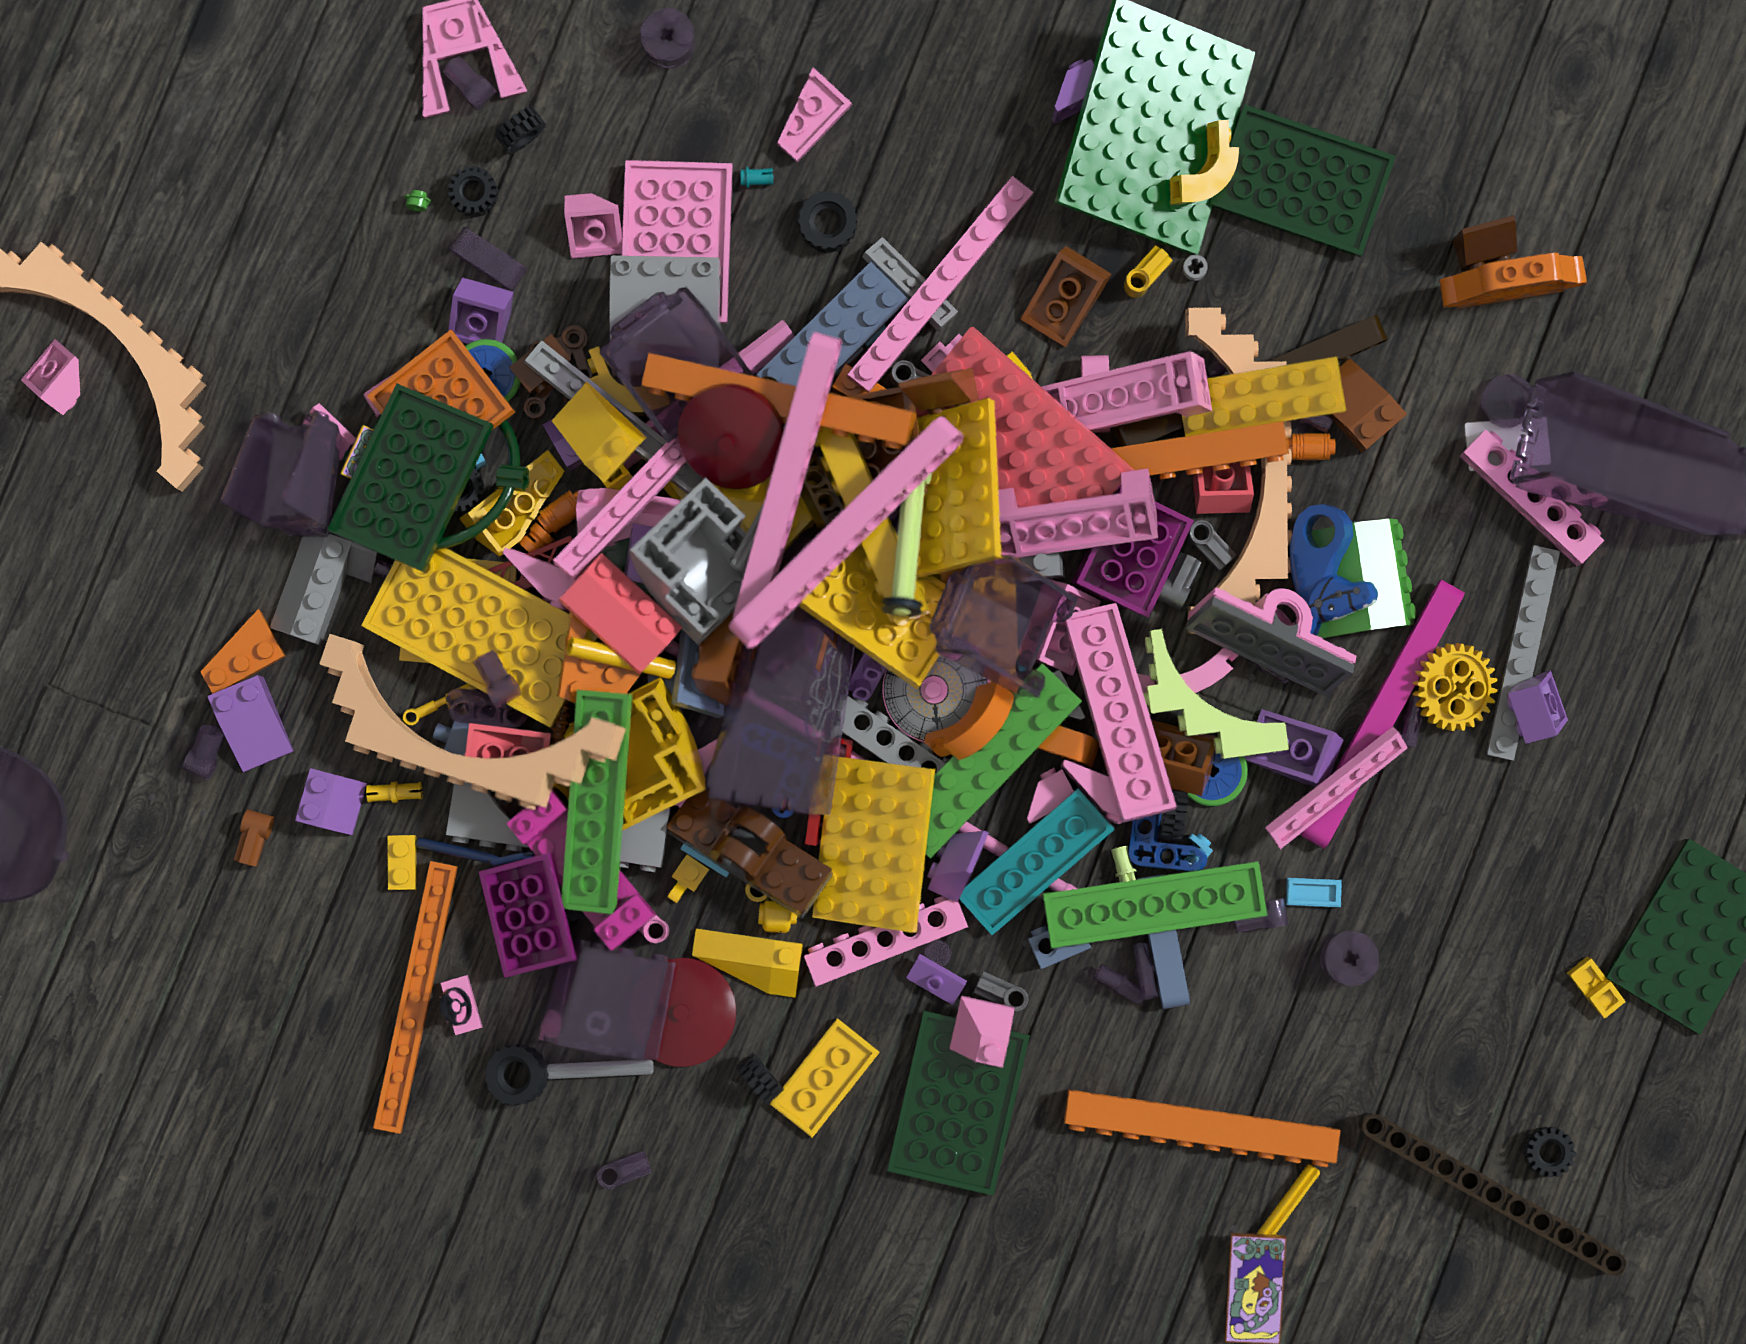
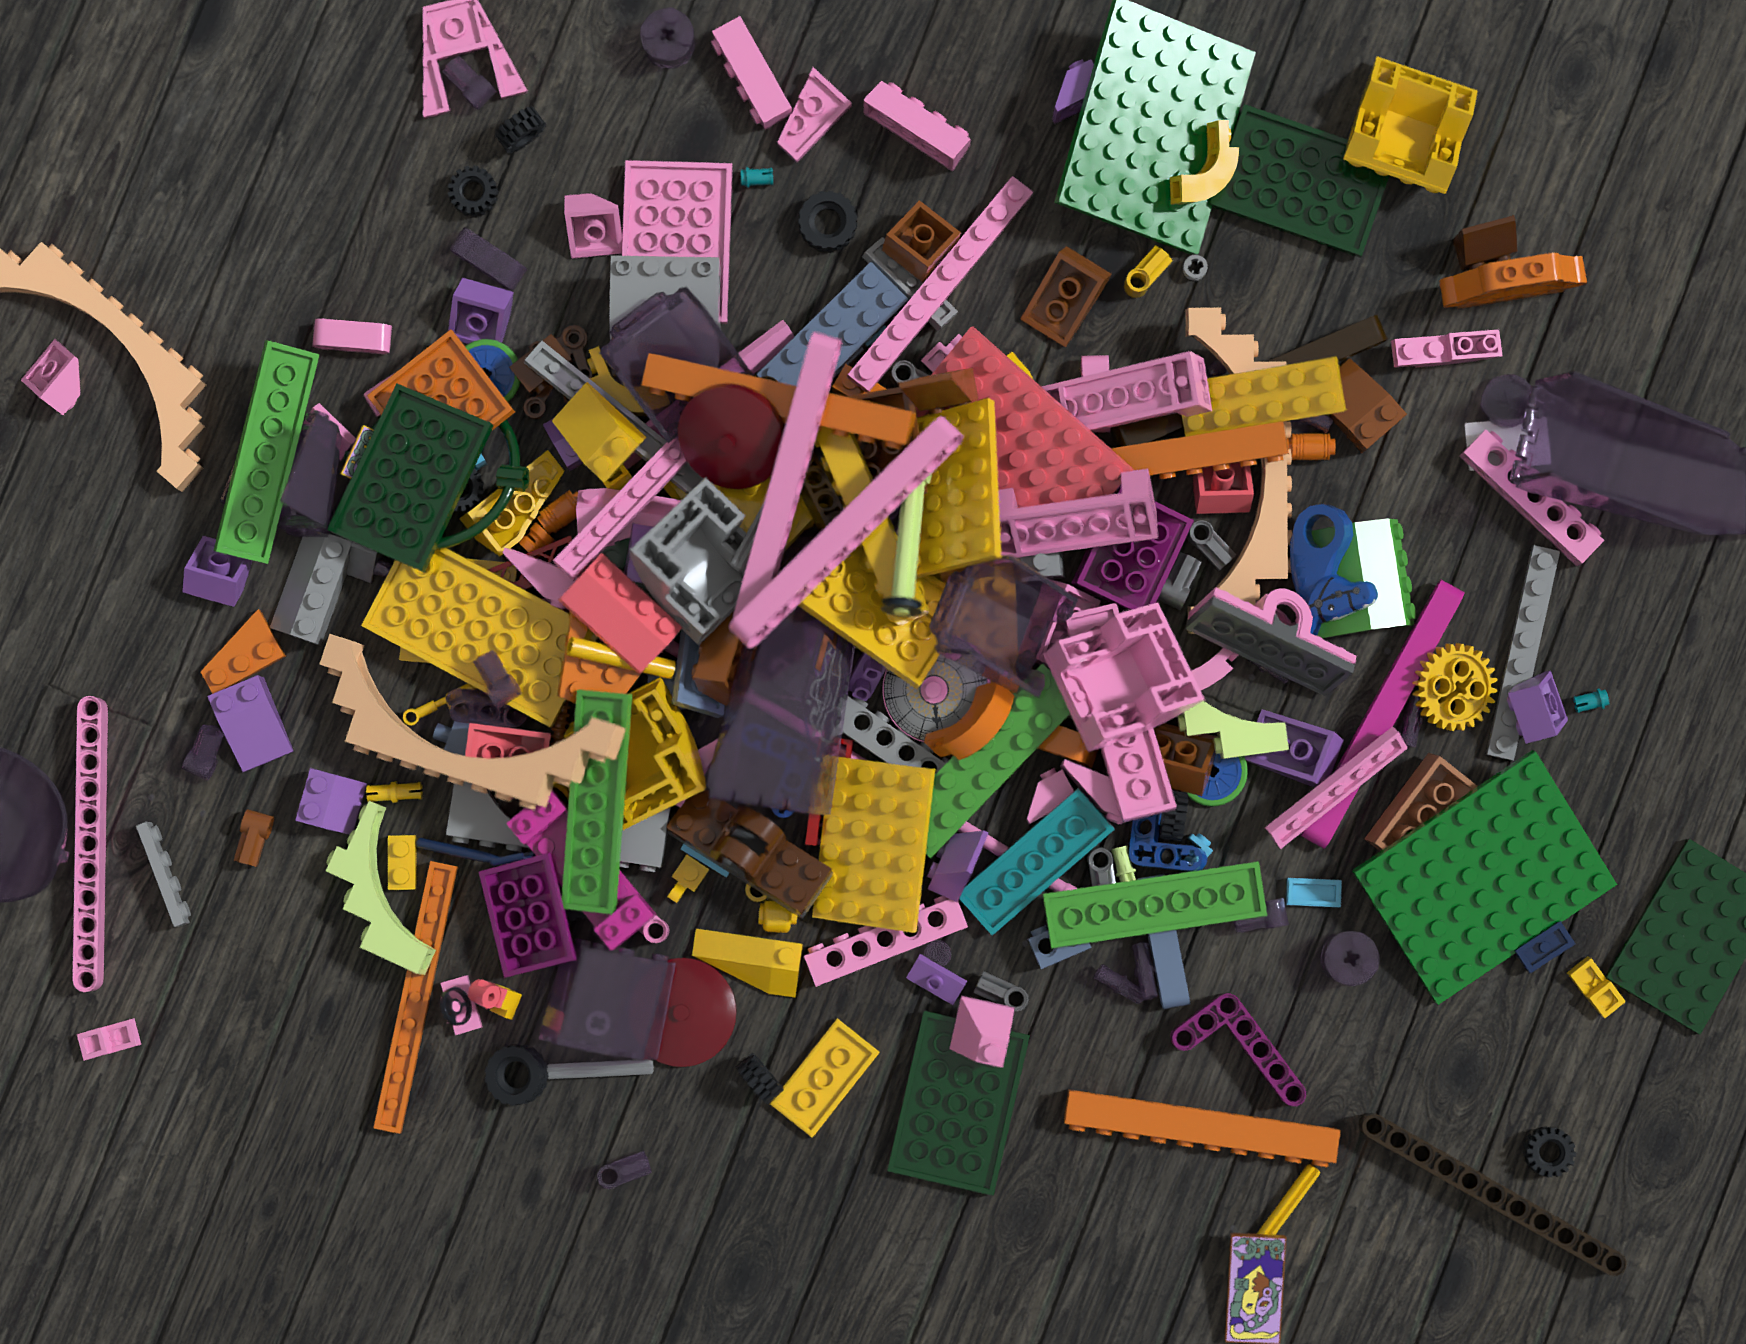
bright green plate [404,190,431,212] -> none
none -> bright pink beam [73,696,108,992]
none -> bright pink slope [77,1018,141,1060]
none -> light grey plate [136,822,191,927]
none -> medium lavender slope [183,536,252,607]
none -> bright green plate [213,340,320,564]
none -> bright pink beam [312,319,392,354]
none -> yellowish green arch [326,801,436,975]
none -> coral leg [468,979,522,1020]
none -> bright pink brick [711,16,792,129]
none -> bright pink slope [864,81,971,171]
none -> dark orange brick [882,200,961,282]
none -> bright pink slope [1043,602,1205,752]
none -> flat silver piece [1087,847,1116,887]
none -> magenta beam [1170,993,1306,1106]
none -> yellow slope [1343,57,1478,194]
none -> green plate [1352,750,1617,1005]
none -> nougat slope [1365,753,1478,851]
none -> bright pink slope [1391,330,1502,368]
none -> dark blue plate [1514,921,1575,973]
none -> teal pin [1573,688,1609,713]

